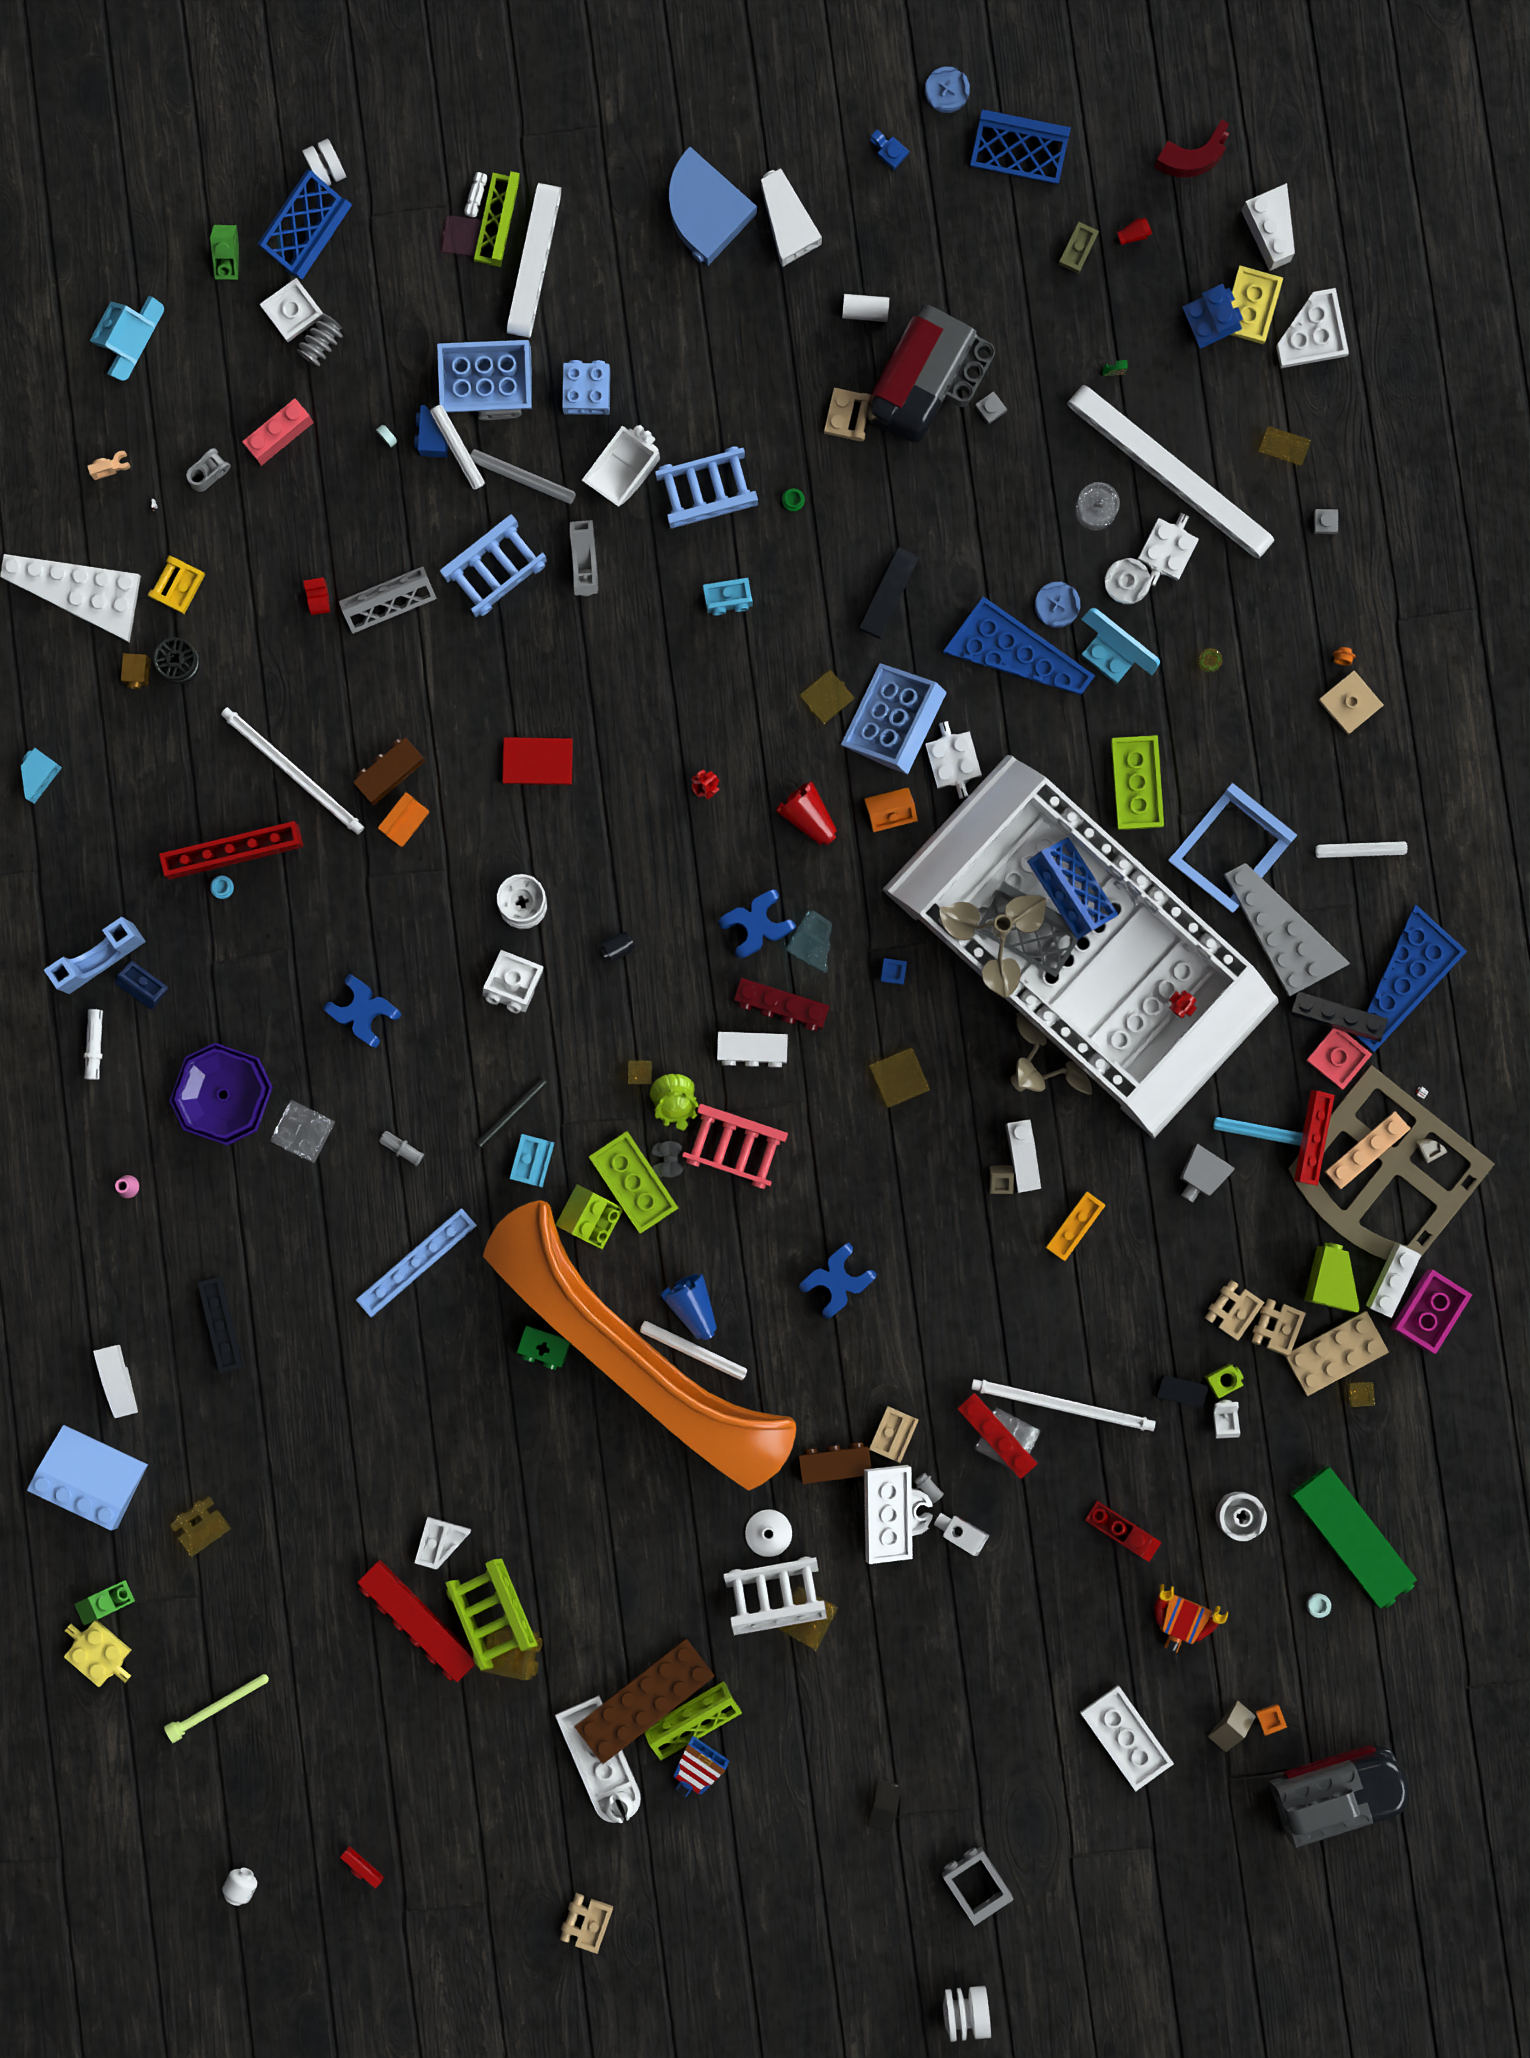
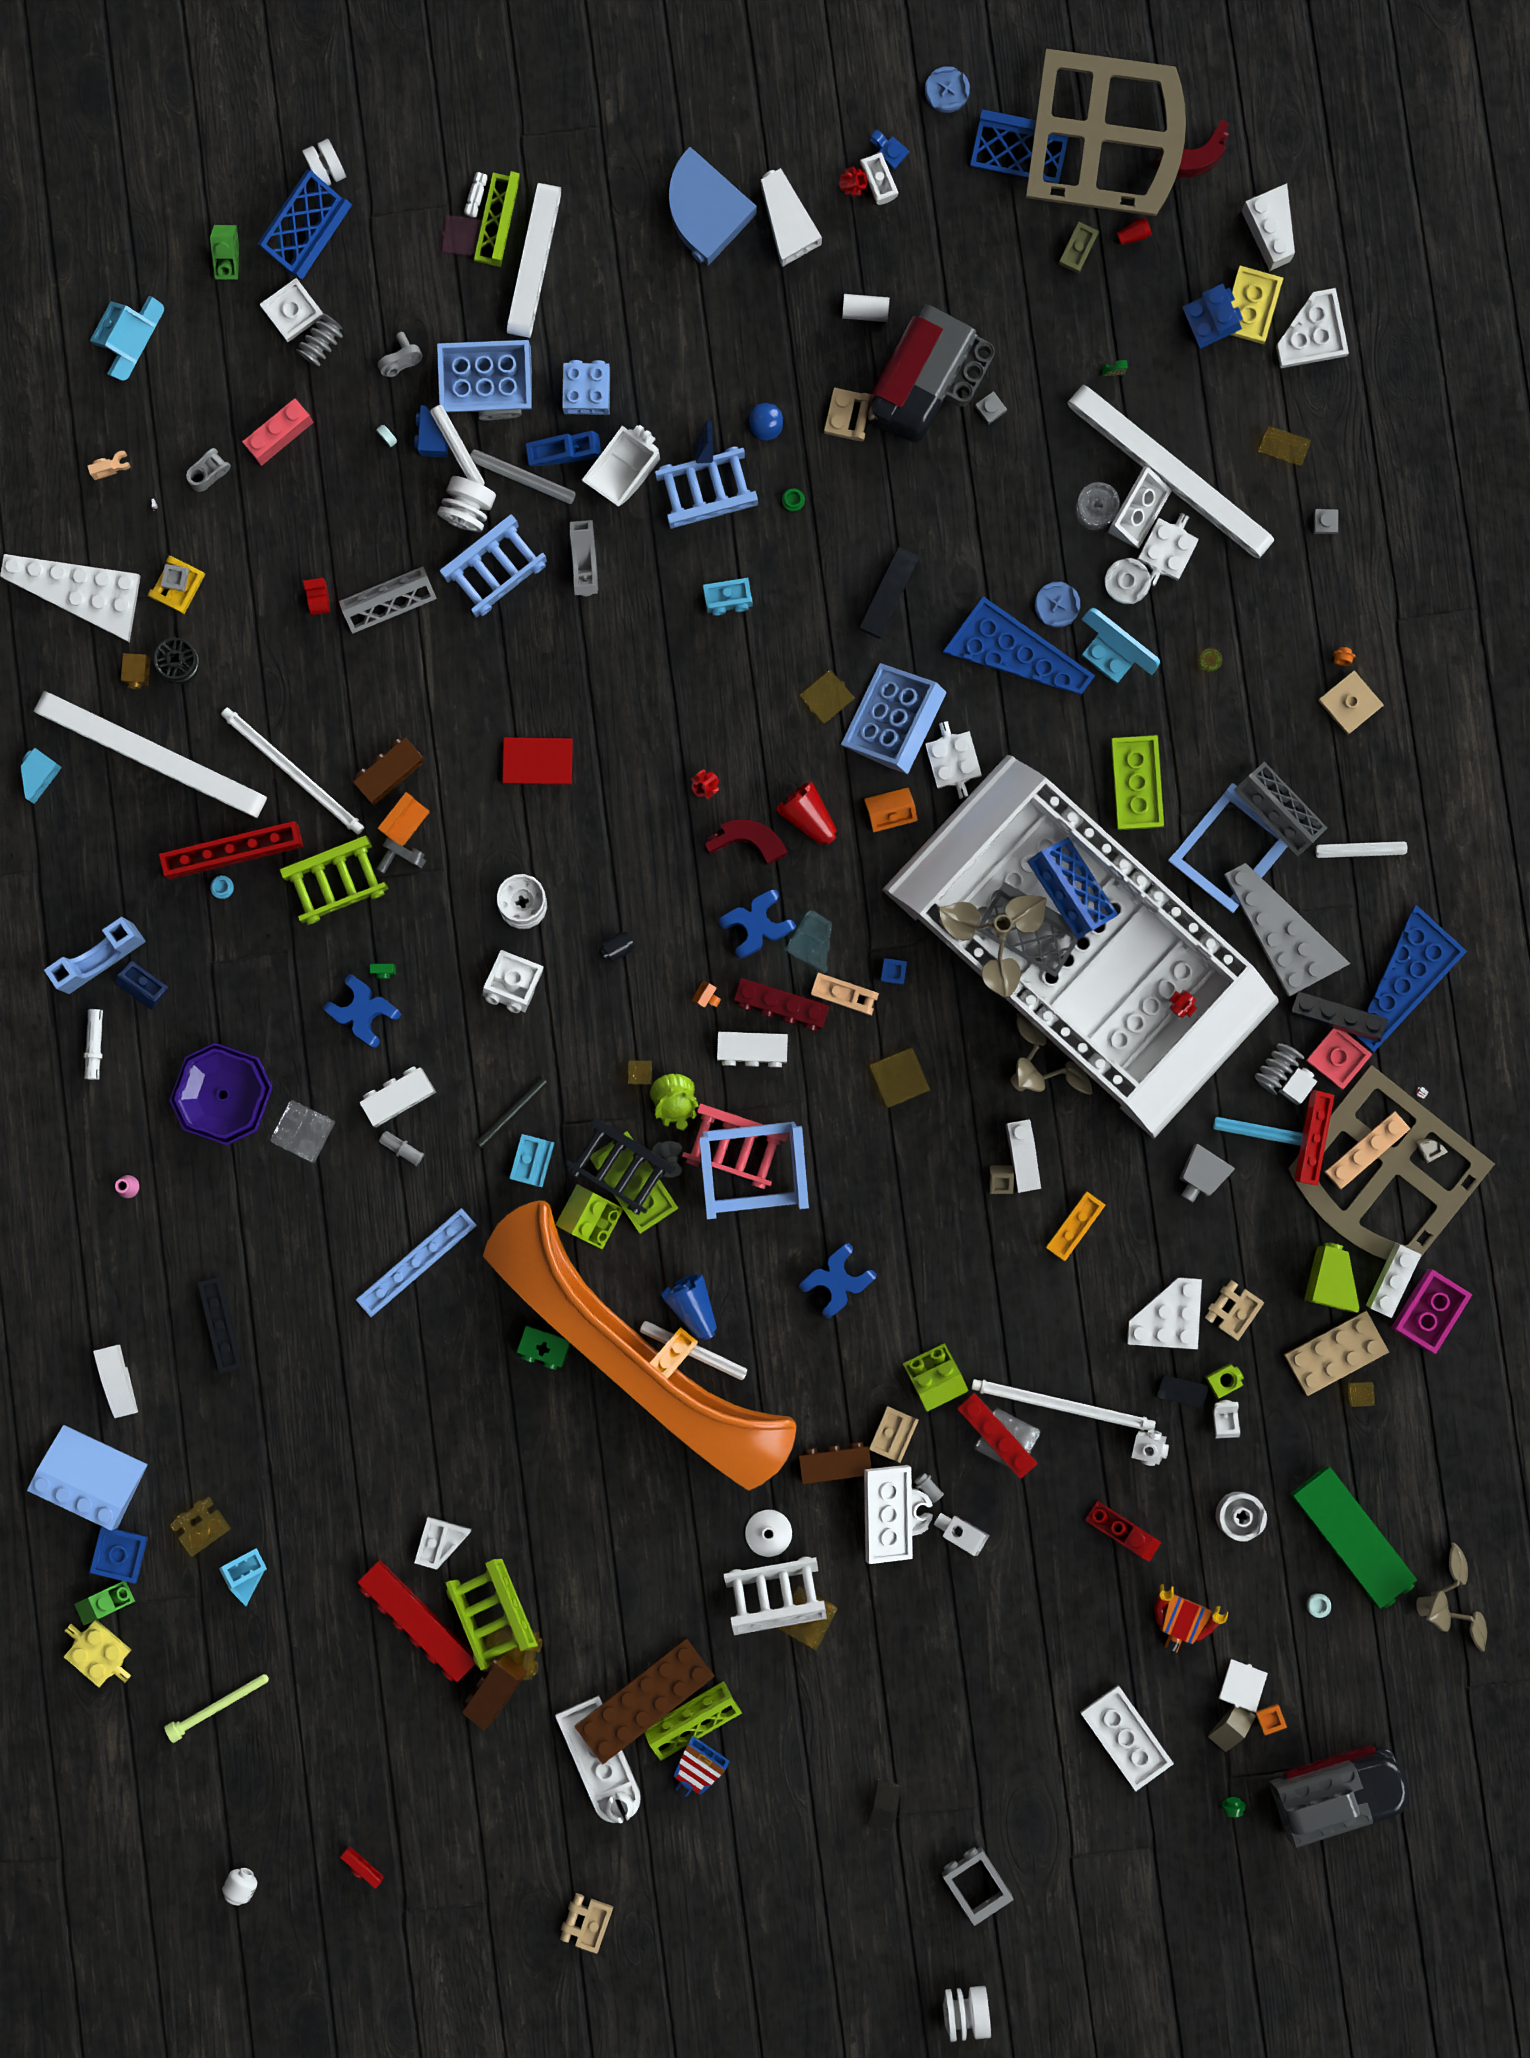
tan plate [1251,1299,1306,1357] -> none
none -> white beam [34,691,267,818]
none -> blue plate [90,1526,148,1584]
none -> light grey plate [161,564,189,592]
none -> medium azure slope [219,1548,267,1606]
none -> lime fence [280,835,388,925]
none -> white brick [360,1066,436,1127]
none -> green plate [370,964,396,979]
none -> dark grey piece [377,838,426,873]
none -> light grey piece [378,332,423,377]
none -> white wheel [437,476,496,532]
none -> reddish brown brick [462,1654,528,1731]
none -> blue slope [526,431,601,466]
none -> black fence [566,1117,675,1215]
none -> light orange plate [650,1327,698,1379]
none -> orange tile [691,981,721,1008]
none -> dark blue slope [695,420,713,464]
none -> light blue piece [699,1122,809,1219]
none -> dark red arch [705,820,788,866]
none -> blue hair [749,403,783,441]
none -> light nougat plate [811,973,879,1016]
none -> red gear [839,167,867,197]
none -> white brick [860,153,898,205]
none -> lime slope [903,1343,968,1411]
none -> dark tan window [1026,49,1186,216]
none -> white slope [1108,466,1172,549]
none -> white plate [1127,1278,1202,1349]
none -> white brick [1132,1430,1169,1466]
none -> white piece [1218,1659,1268,1713]
none -> green plate [1222,1797,1246,1817]
none -> dark grey fence [1234,762,1327,856]
none -> light grey piece [1255,1043,1304,1095]
none -> white brick [1279,1068,1317,1105]
none -> dark tan plant [1417,1542,1487,1652]

